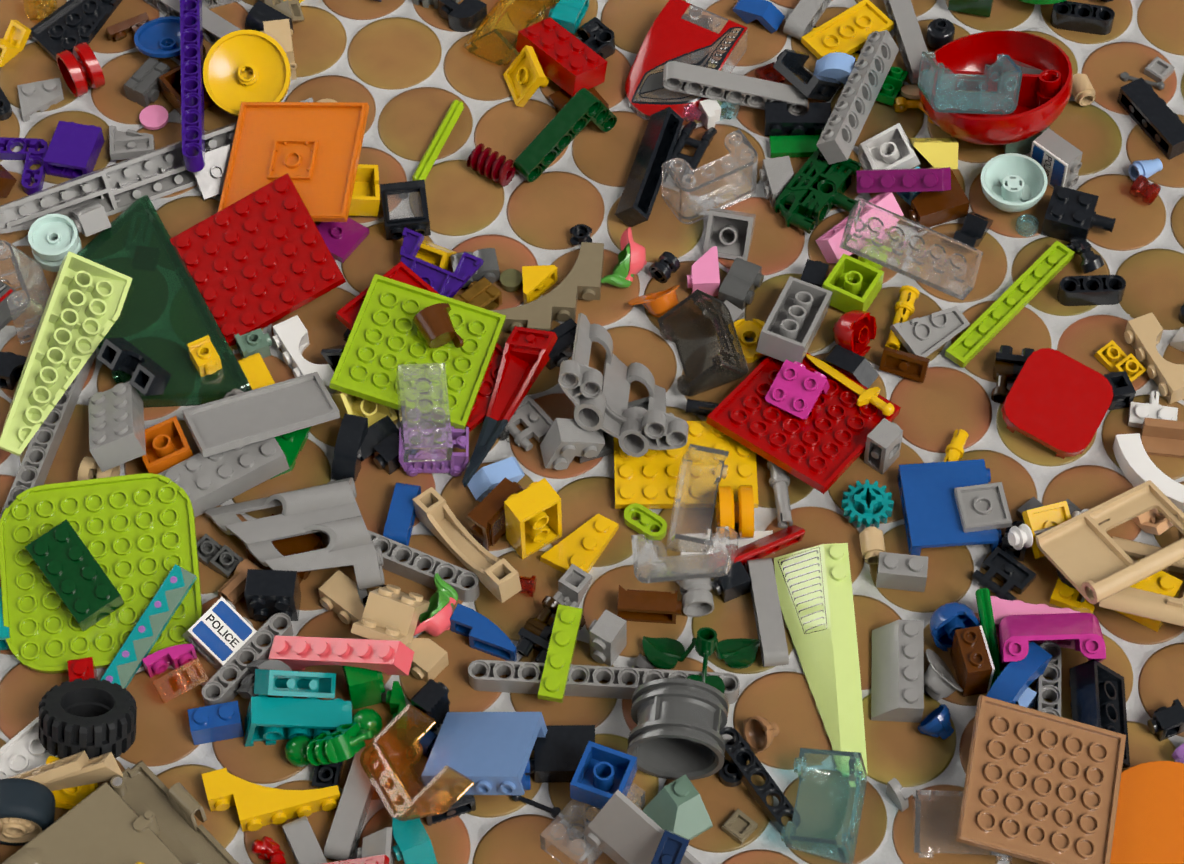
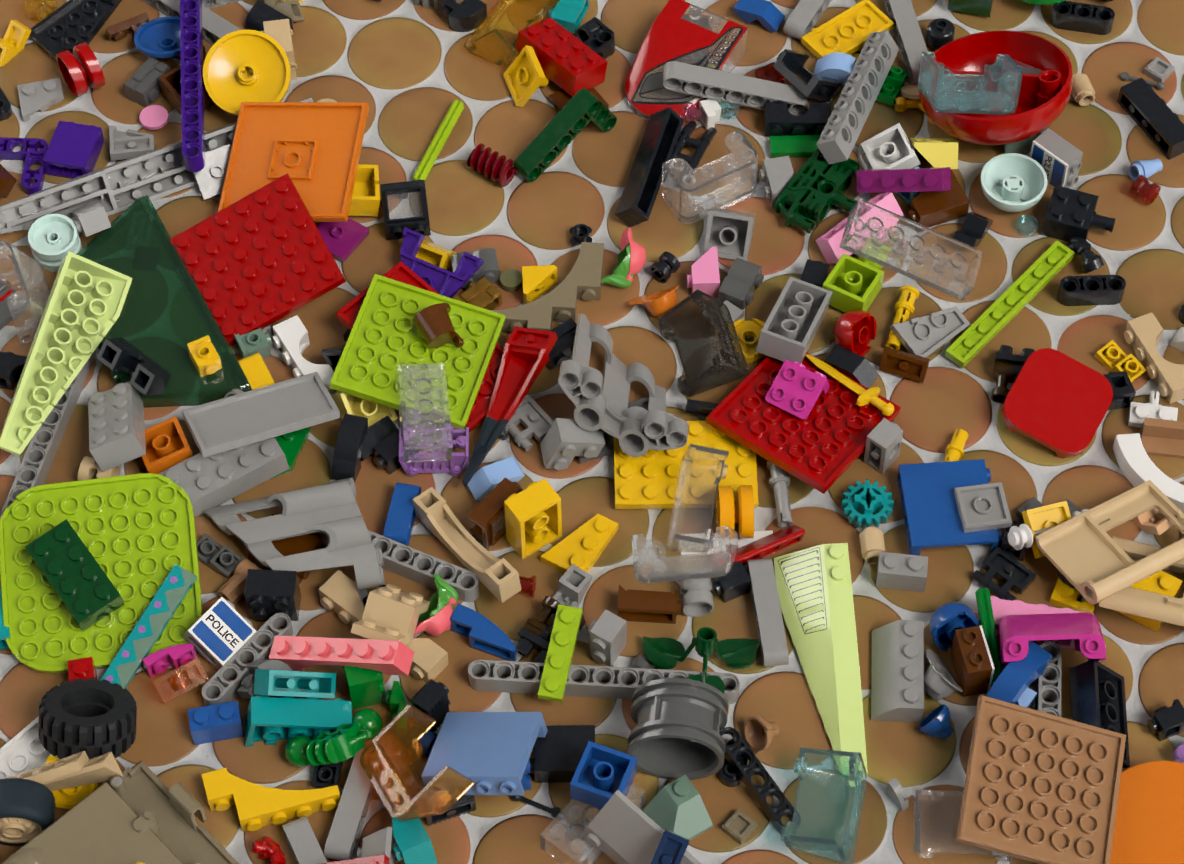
lime plate [624,503,667,541] -> none

